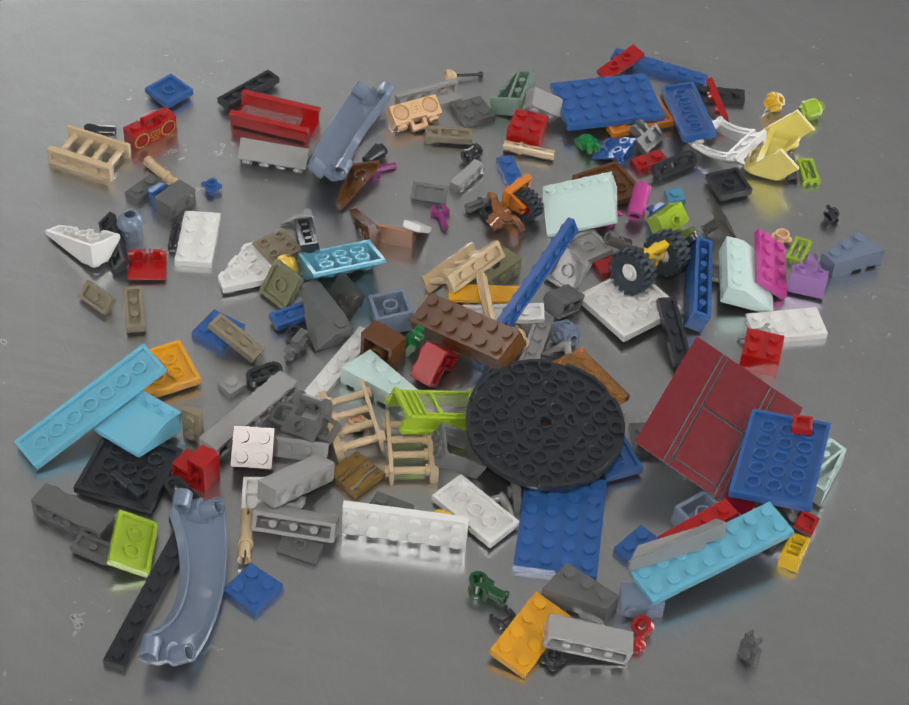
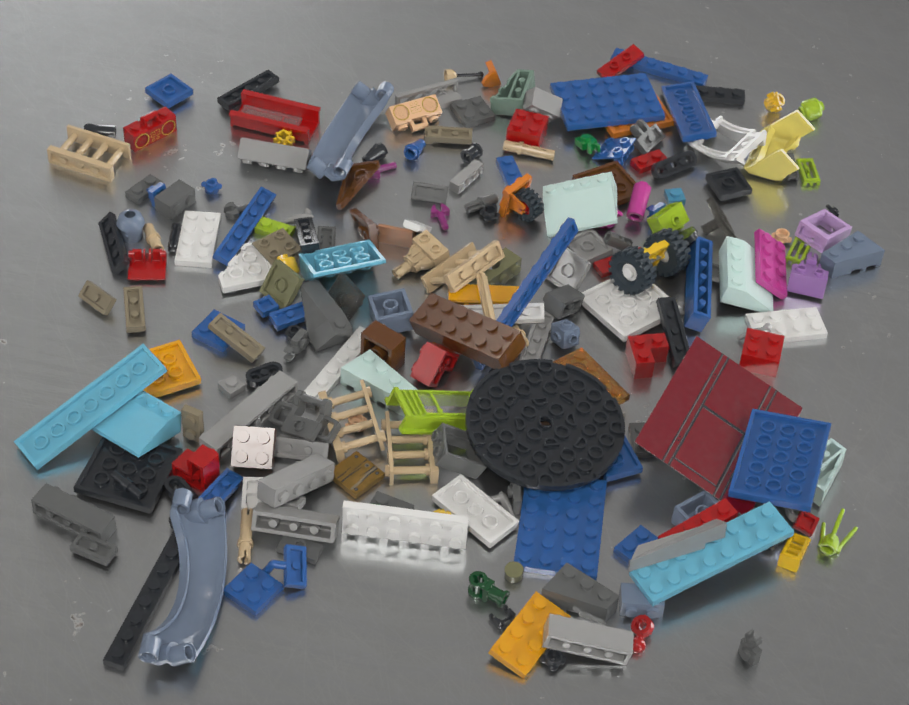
white wedge [45,225,120,267] -> none
lime plate [106,509,159,578] -> none
tan pin [143,156,179,186] -> none
green plate [405,325,424,358] -> none
dark orange piece [486,191,526,232] -> none
light grey bar [543,340,573,357] -> none
red plate [706,77,729,122] -> none
red tile [791,415,813,435] -> none
none -> tan pin [142,223,164,250]
none -> blue plate [198,468,243,503]
none -> blue plate [212,186,277,266]
none -> dark grey bar [224,202,248,219]
none -> blue plate [253,295,279,318]
none -> lime plate [255,216,295,237]
none -> blue plate [262,544,307,589]
none -> yellow gear [273,129,295,146]
none -> dark grey plate [317,226,336,249]
none -> tan brick [392,229,450,280]
none -> blue cone [404,139,426,160]
none -> orange tile [481,60,501,87]
none -> olive piece [504,561,523,583]
none -> red brick [625,333,669,379]
none -> lavender window [795,209,852,253]
none -> lime plant [818,508,858,555]

